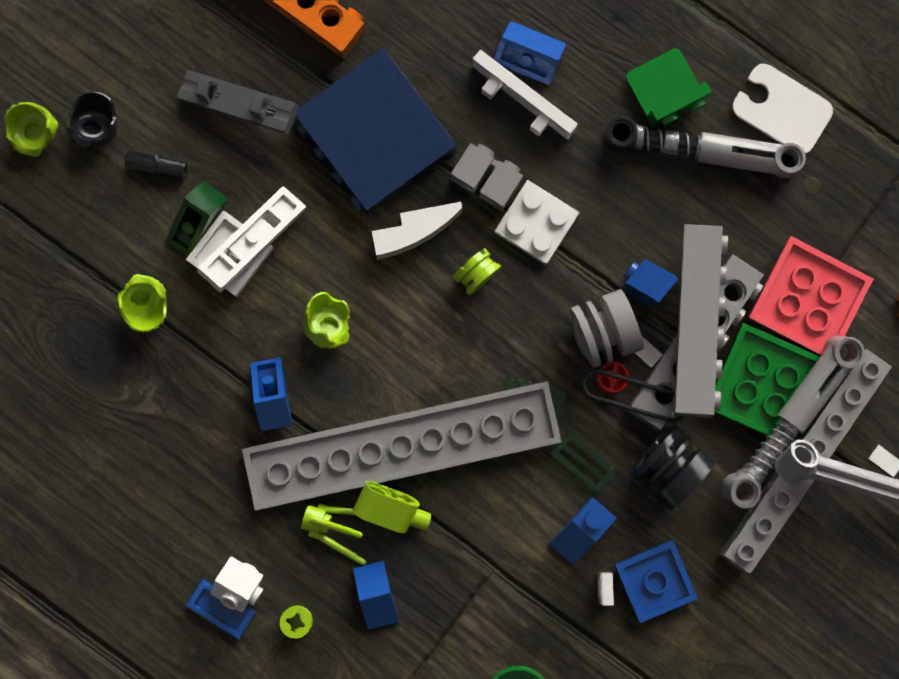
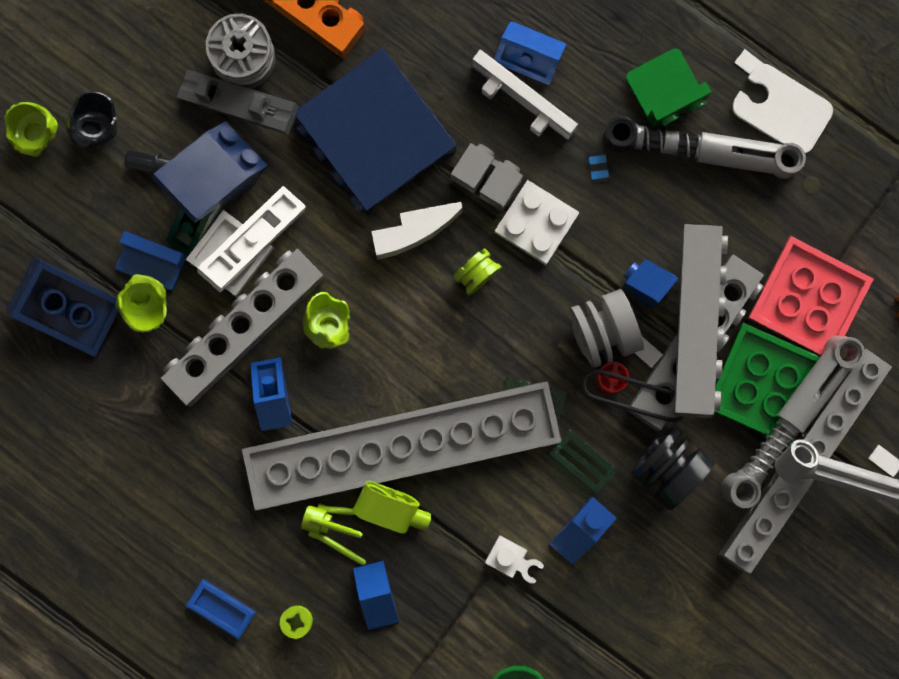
white brick [210,557,264,613] -> none
white tile [597,572,614,606] -> none
blue plate [614,540,698,623] -> none
none -> dark blue slope [5,256,119,357]
none -> blue panel [115,231,187,291]
none -> dark blue slope [151,121,268,223]
none -> light grey brick [161,248,325,407]
none -> light grey wheel [206,13,276,89]
none -> white plate [485,535,544,583]
none -> sticker [588,151,610,183]
none -> white sticker [735,49,763,74]

